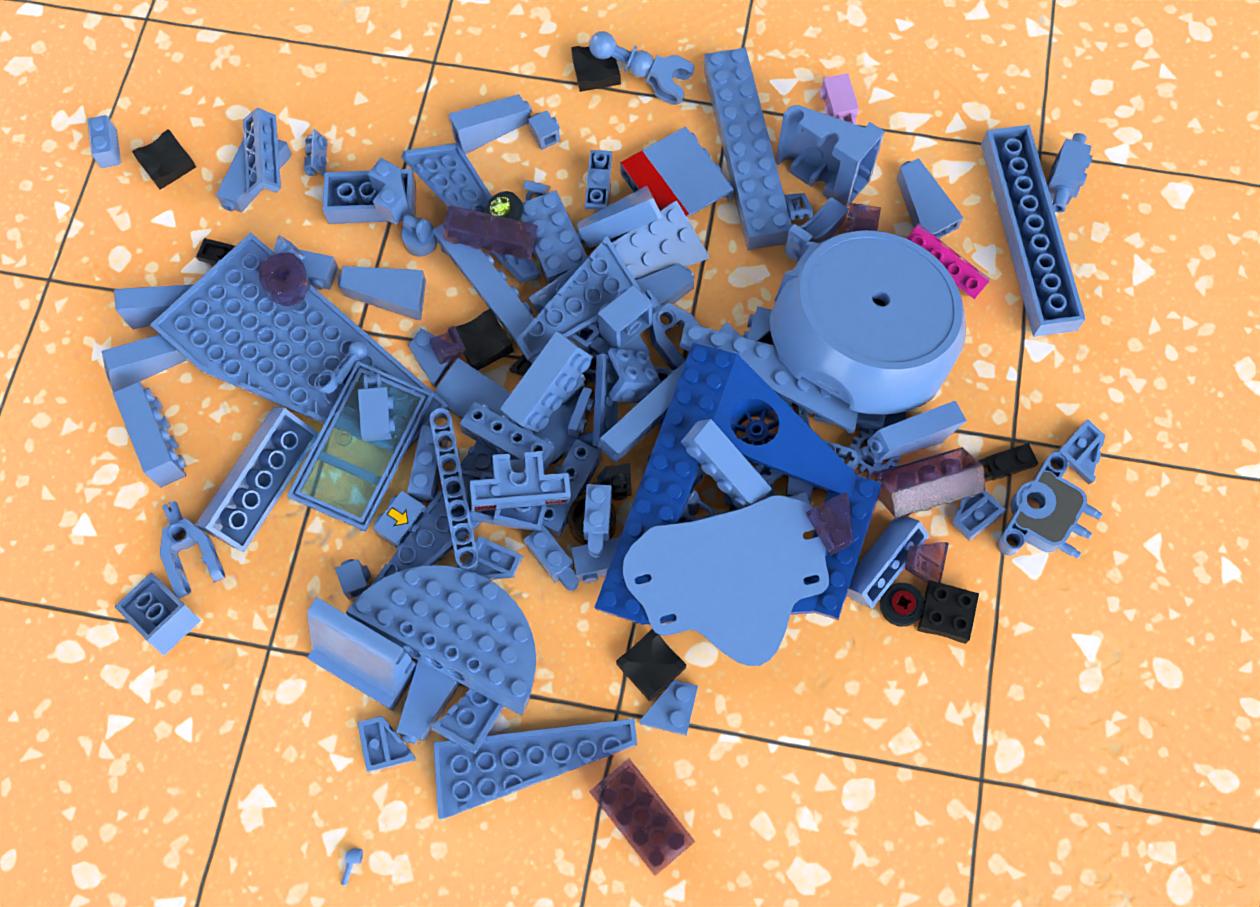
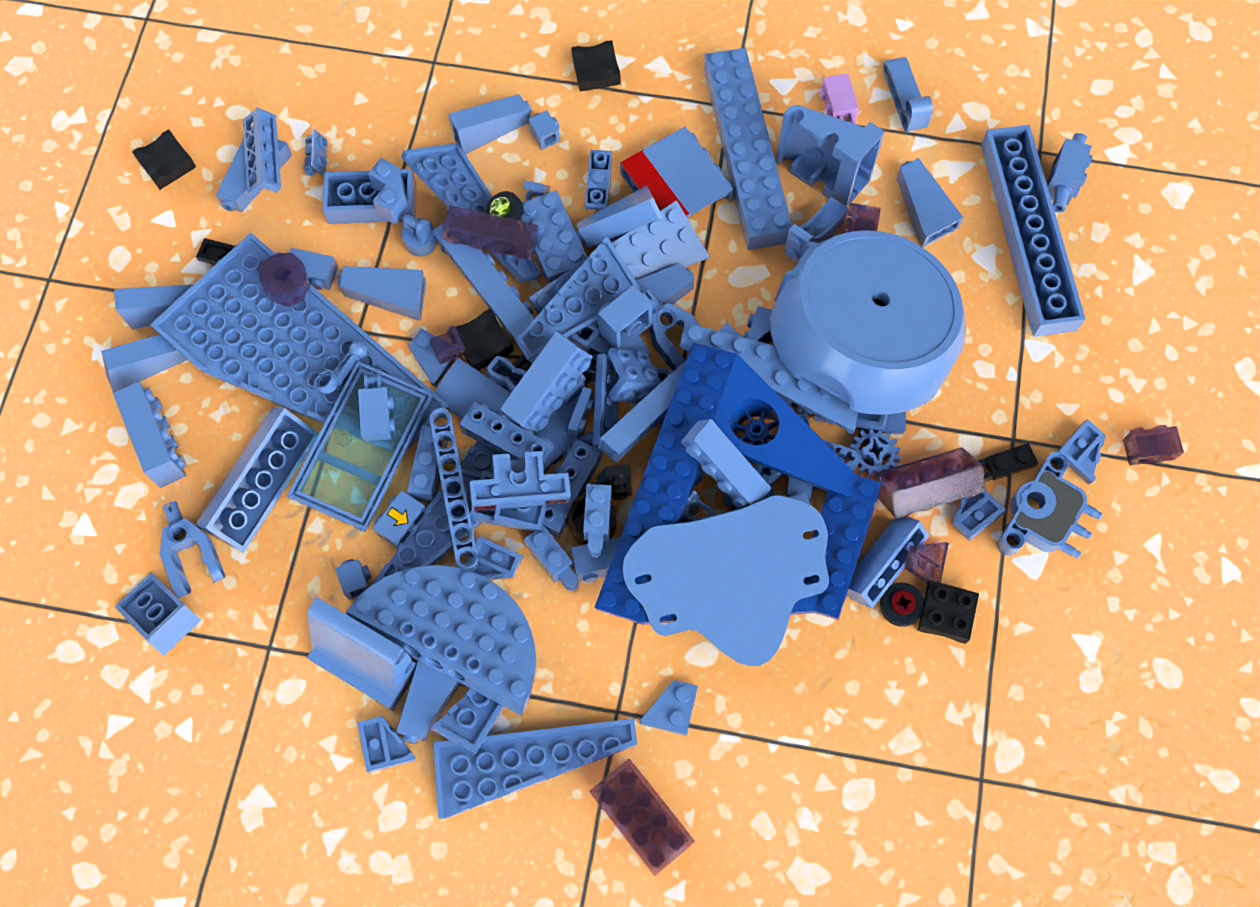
medium blue brick [87,115,122,168] -> none
medium blue piece [274,235,305,265] -> none
medium blue hand [341,849,363,886] -> none
medium blue piece [589,31,694,105] -> none
black brick [616,628,687,701] -> none
medium blue tile [784,193,813,220] -> none
clear purple wing [806,492,854,556] -> none
medium blue slope [867,401,967,461] -> none
dark pink brick [906,223,990,299] -> none
none -> medium blue brick [487,356,526,393]
none -> medium blue beam [883,56,933,132]
none -> clear purple brick [1123,425,1184,466]

